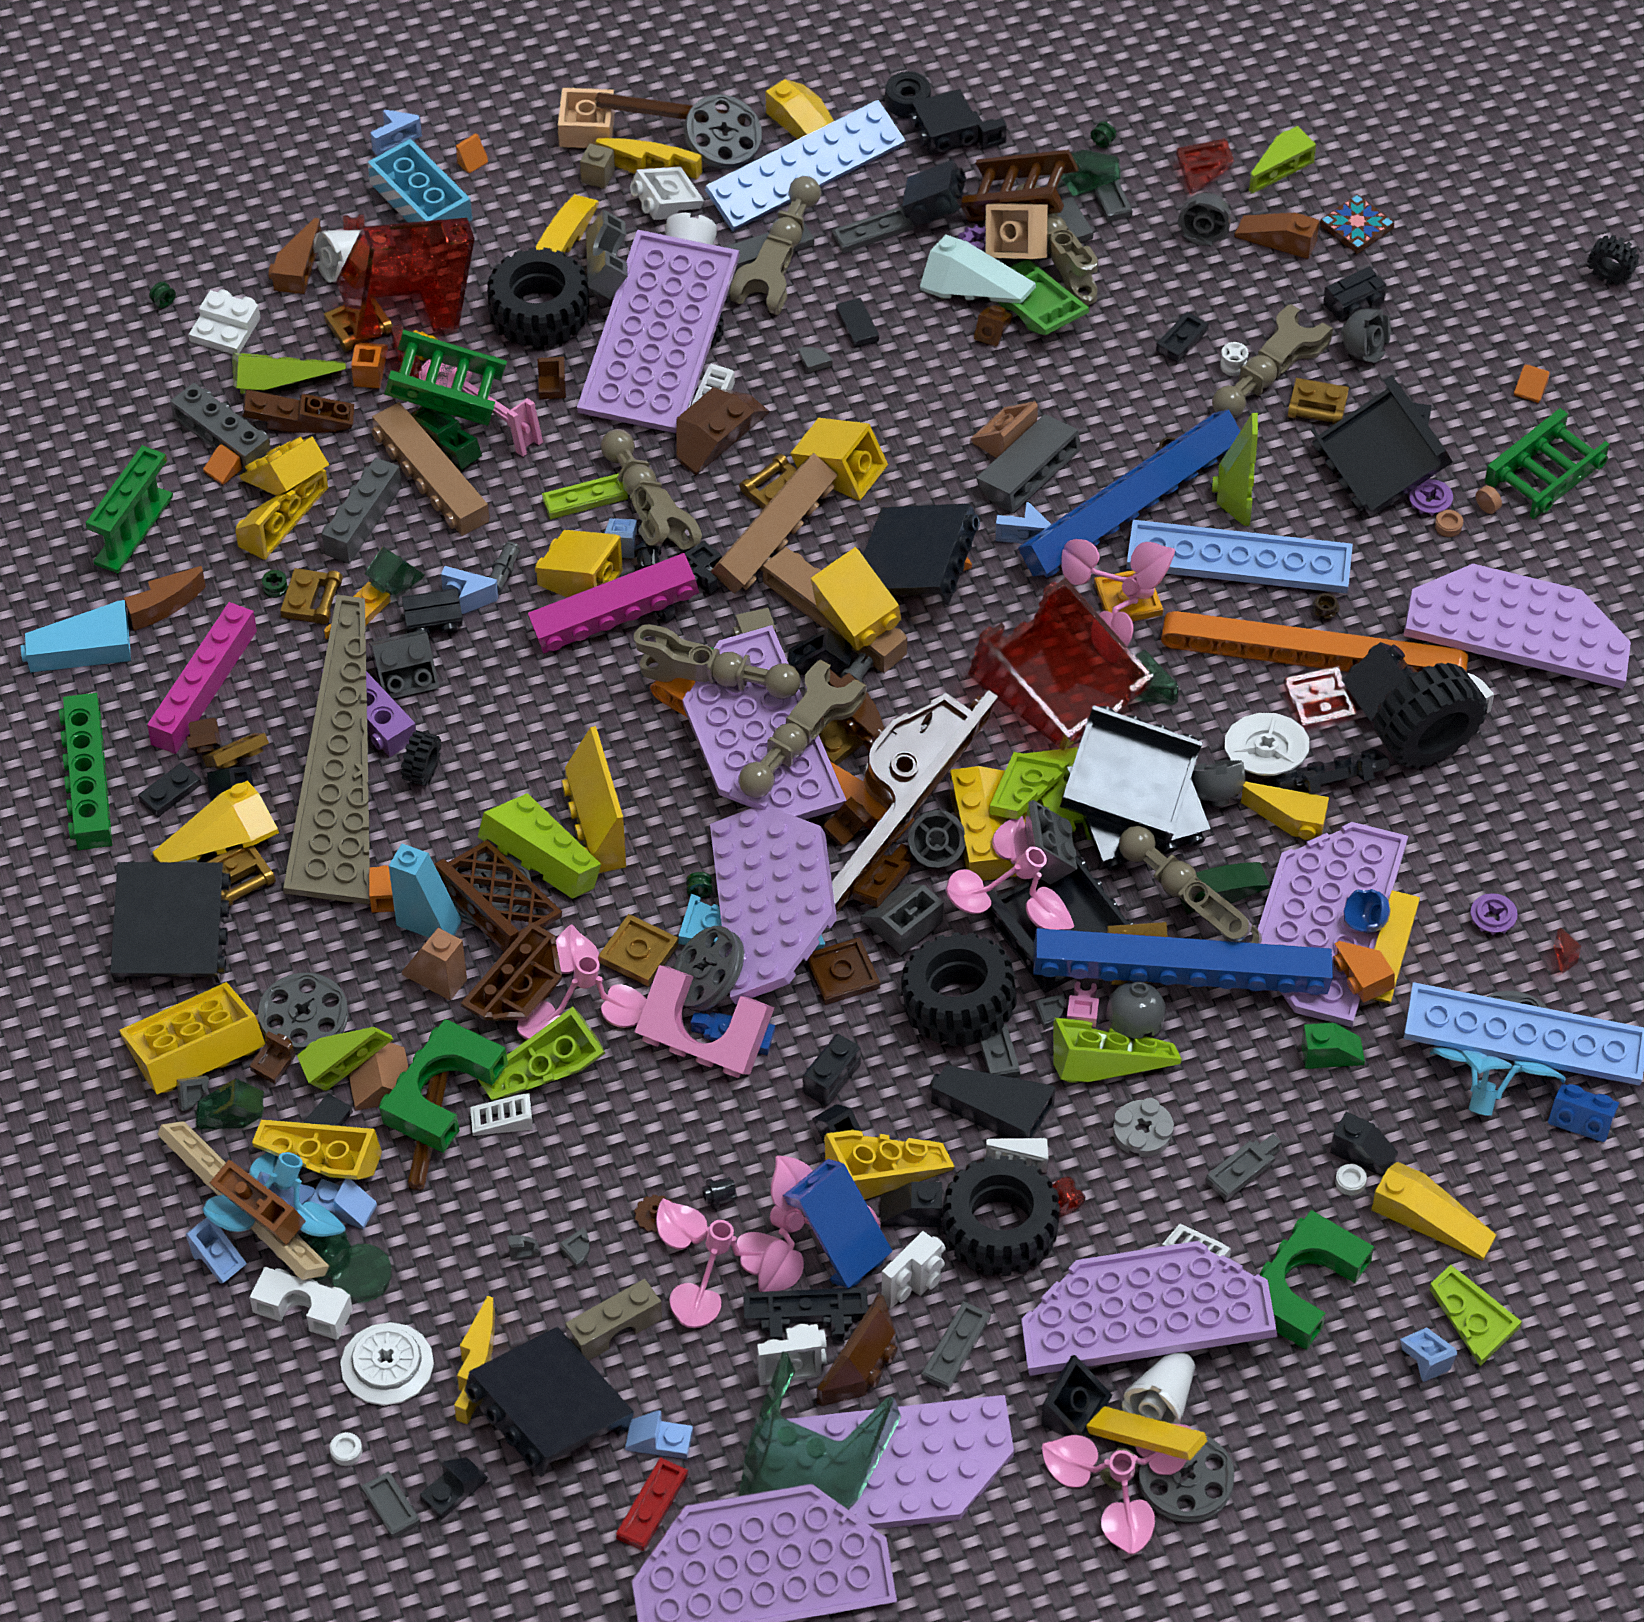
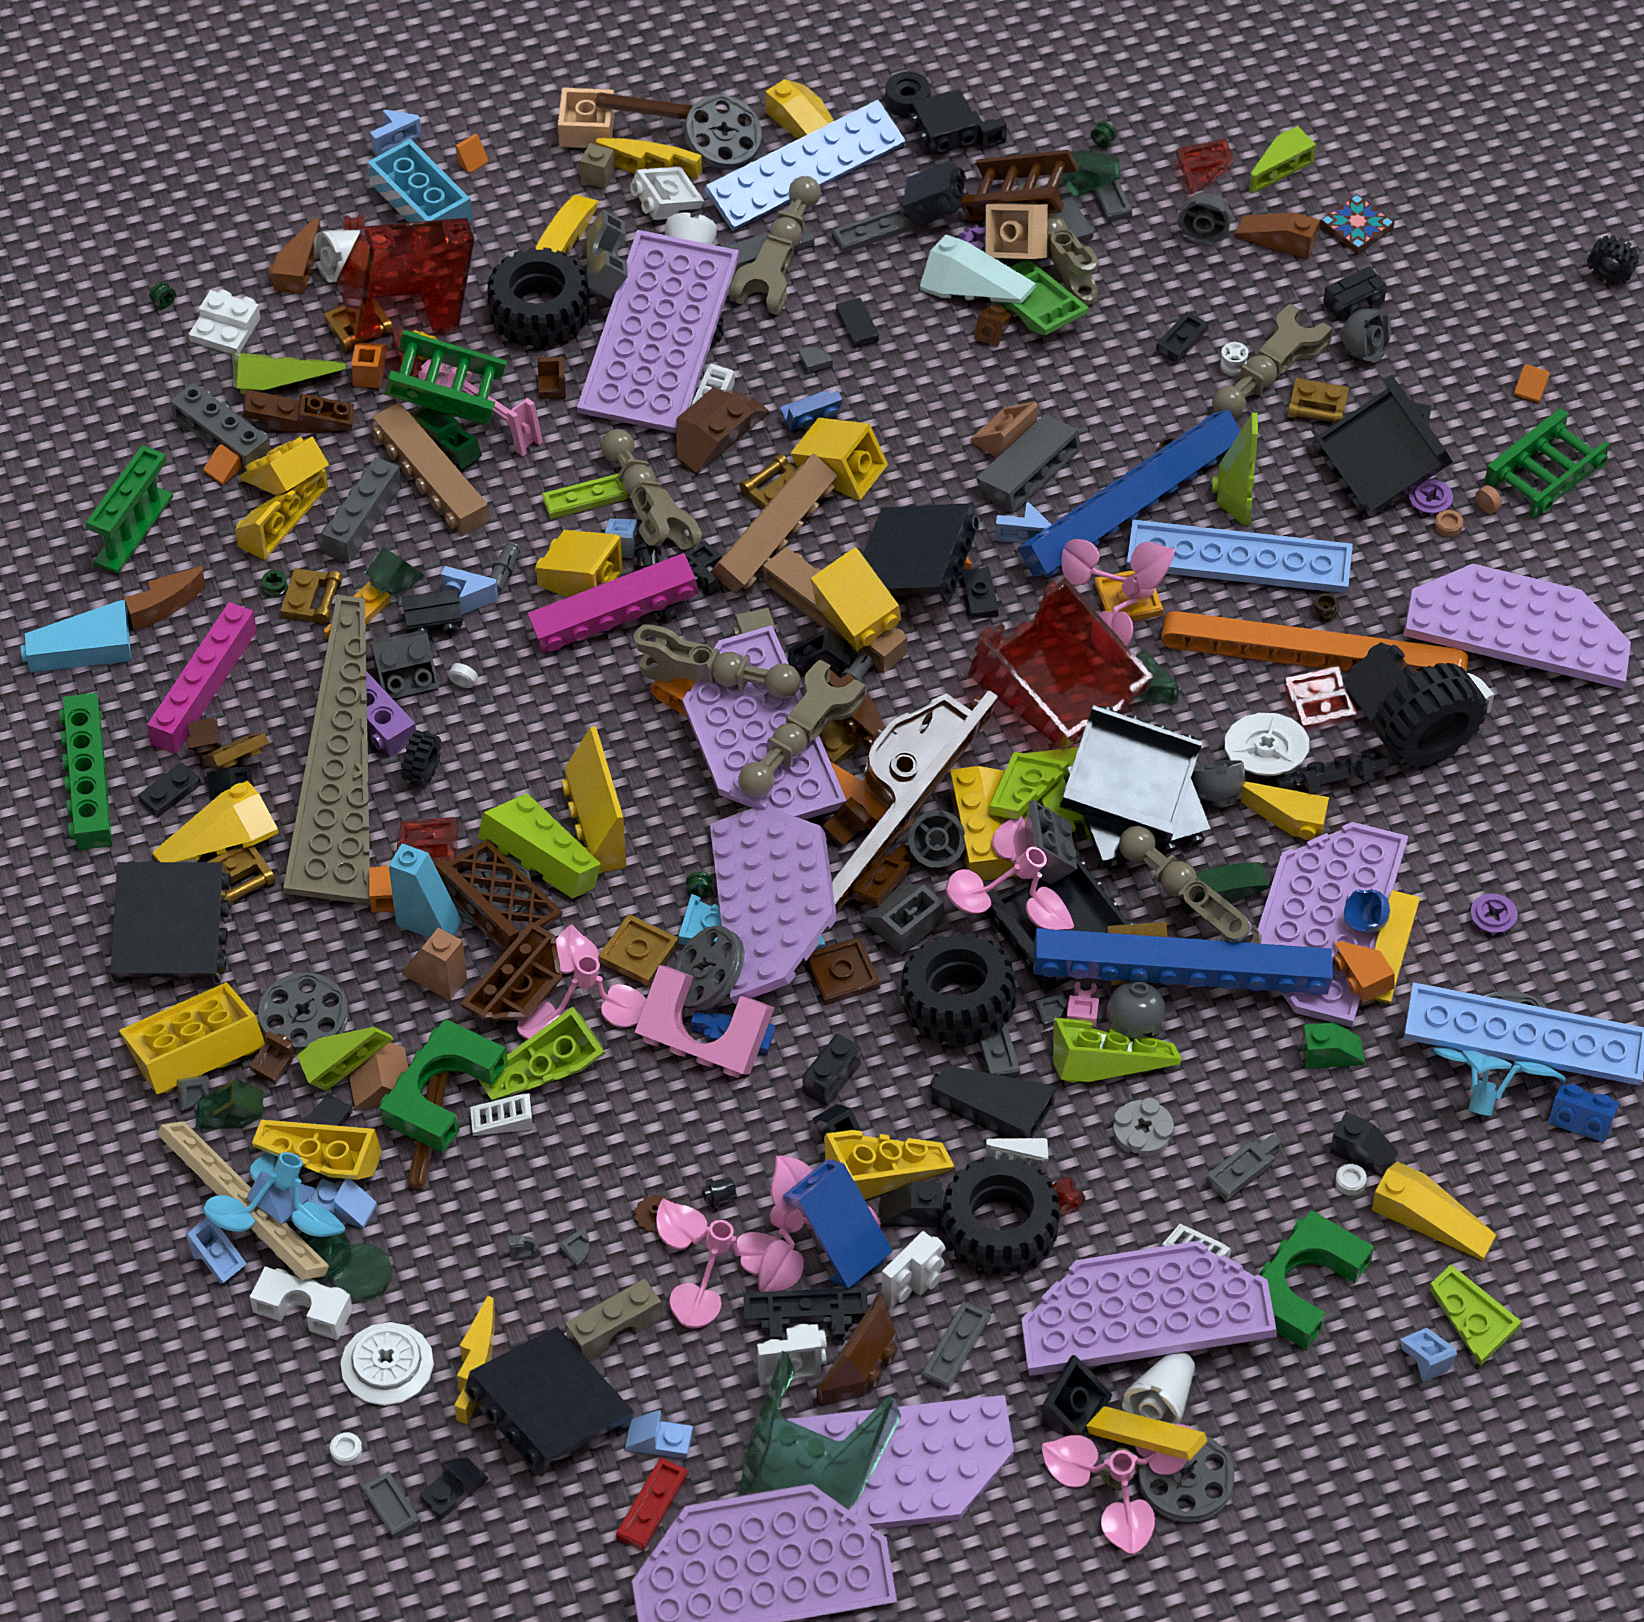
dark orange slope [210,1159,306,1245] -> none
clear red slope [1554,928,1581,973] -> none
none -> clear red slope [397,817,459,865]
none -> white tile [448,663,478,688]
none -> bracket [780,390,843,432]
none -> black plate [962,567,999,619]

